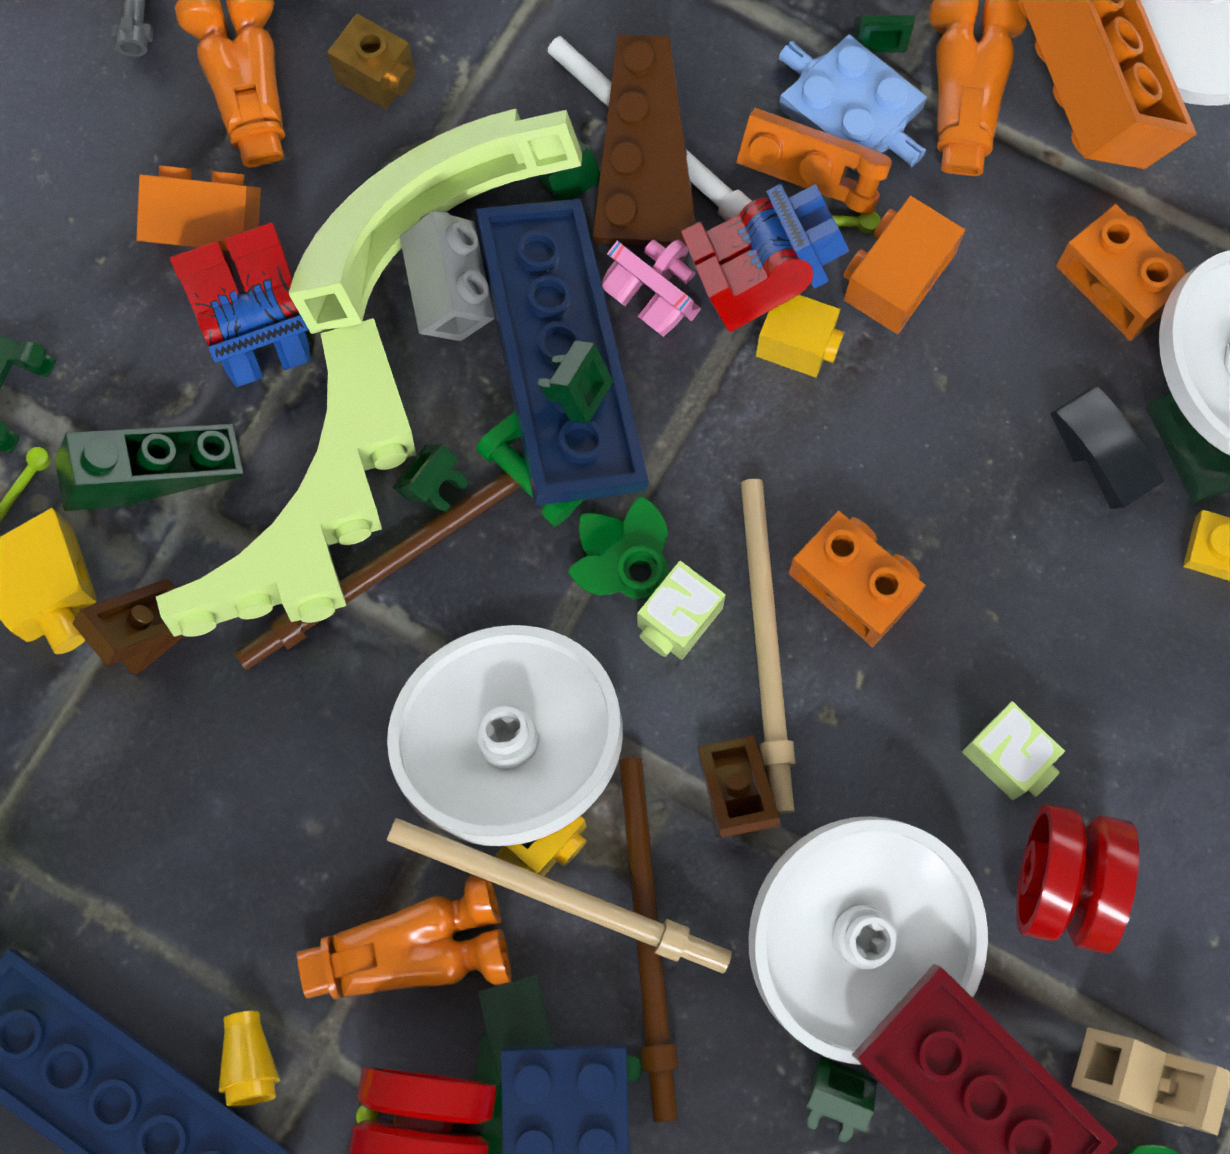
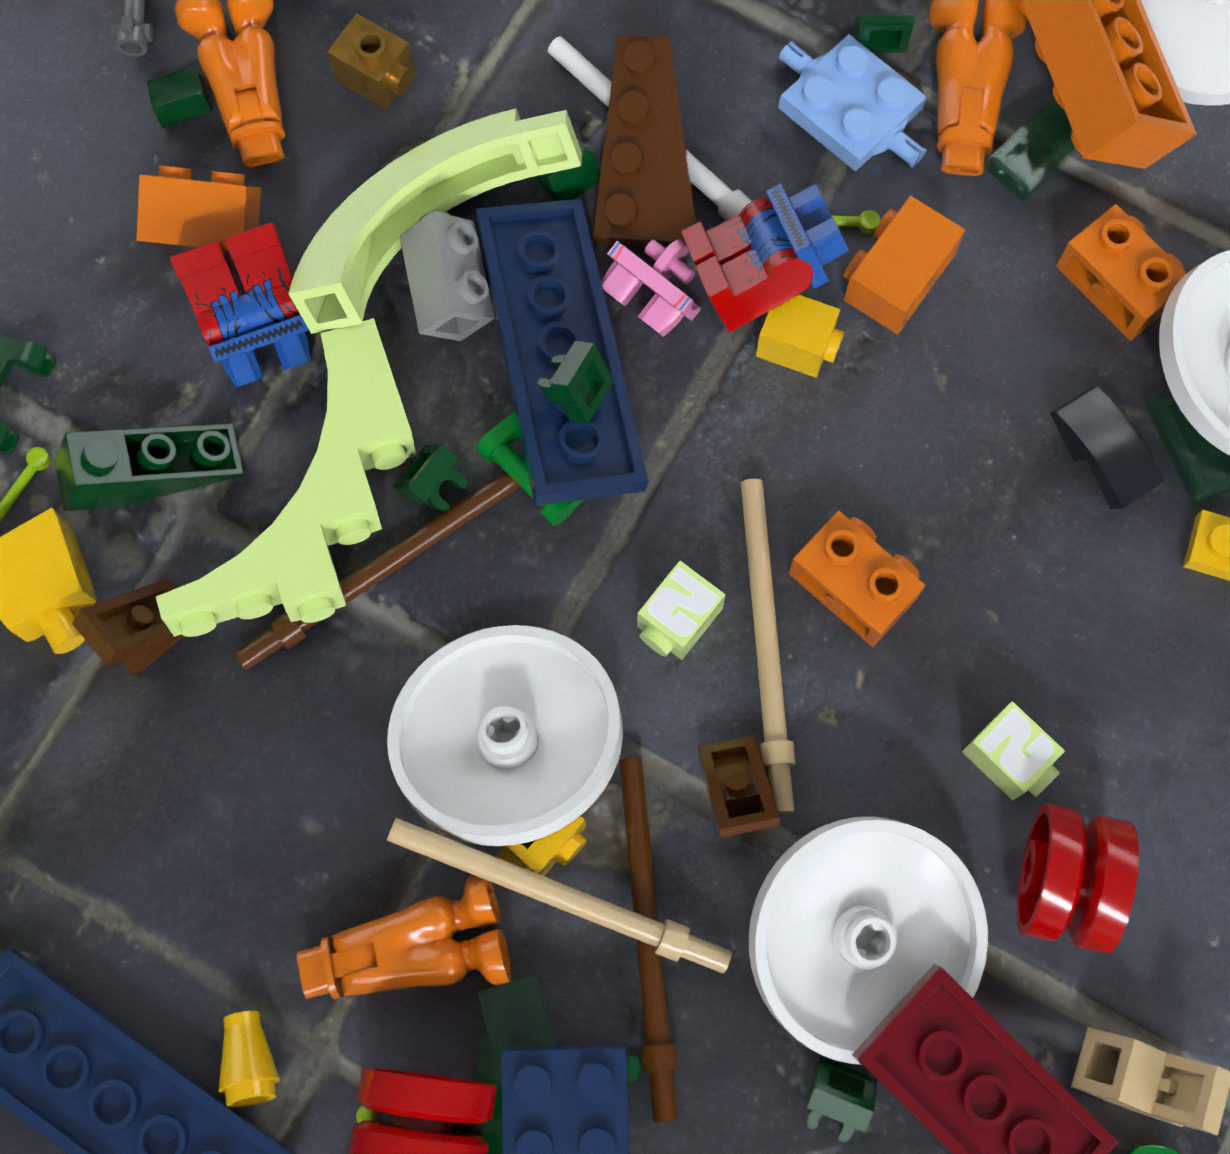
green plate [568,497,669,600] -> none
orange plate [736,108,892,214] -> none
none -> dark green slope [147,66,212,128]
none -> clear green plate [984,97,1077,201]

